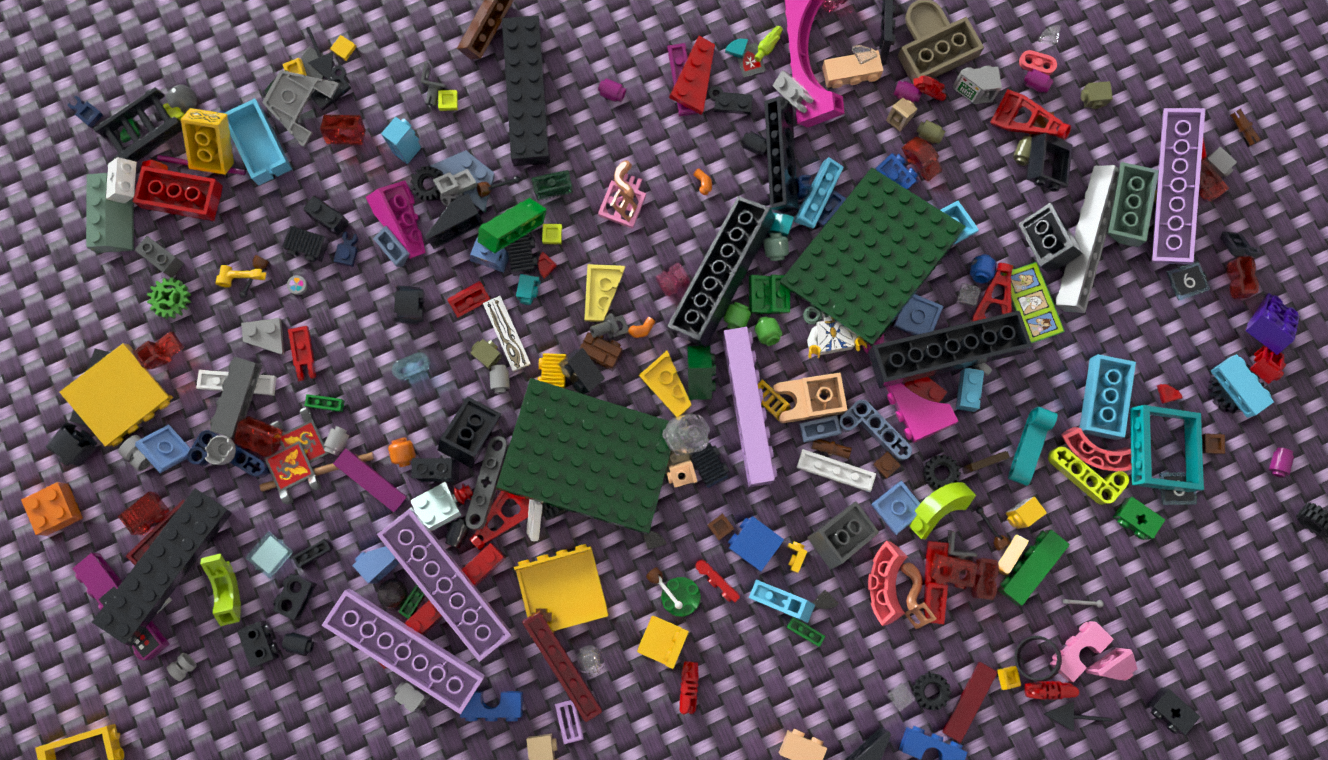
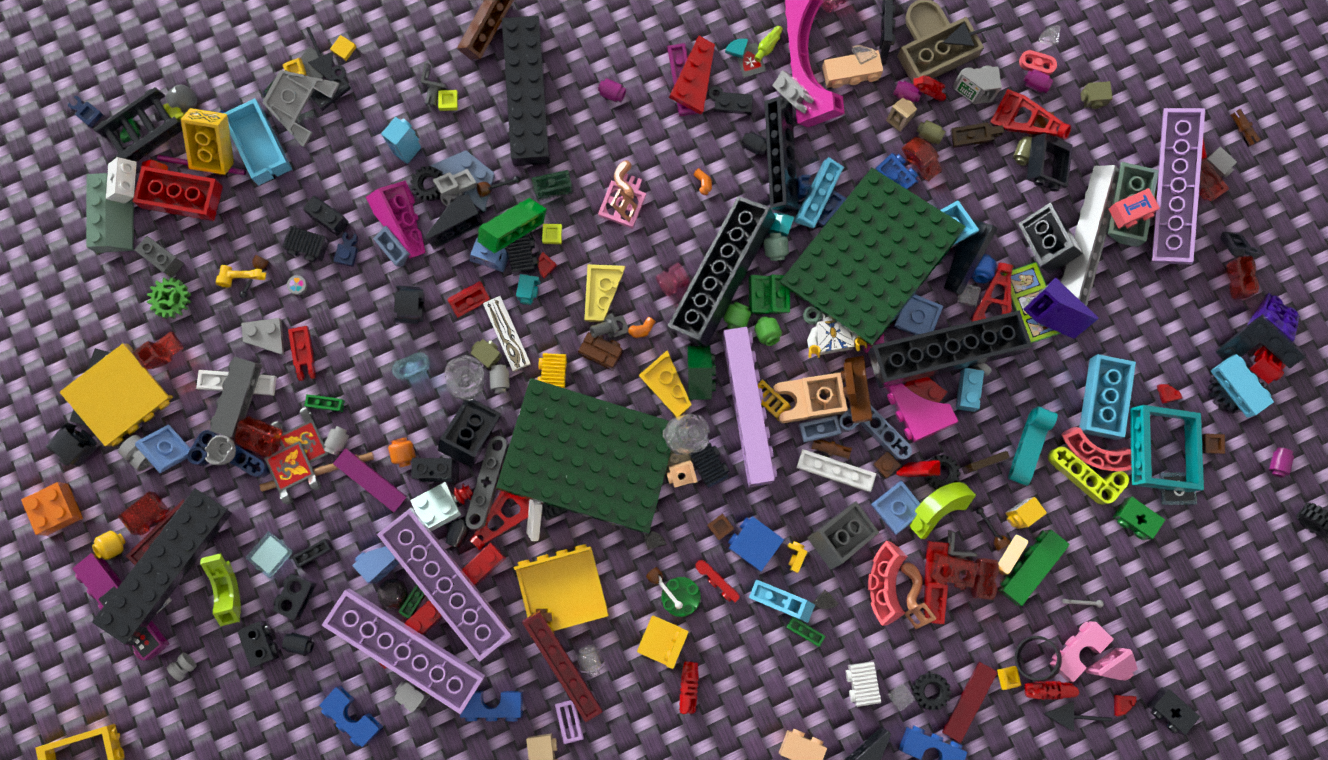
clear red brick [320,114,366,145] -> none
black brick [559,348,605,394] -> none
piece [1166,262,1210,301] -> none
none -> yellow head [92,531,125,560]
none -> blue arch [319,686,383,747]
none -> clear brick [445,355,485,400]
none -> reddish brown bracket [841,356,872,423]
none -> white brick [846,662,881,707]
none -> red slope [896,460,940,477]
none -> black piece [943,22,1003,46]
none -> black wing [944,219,998,296]
none -> dark brown hinge [950,122,1004,148]
none -> dark purple slope [1023,278,1099,339]
none -> coral brick [1108,188,1160,229]
none -> red tile [1114,695,1137,716]
none -> black plate [1215,314,1306,369]

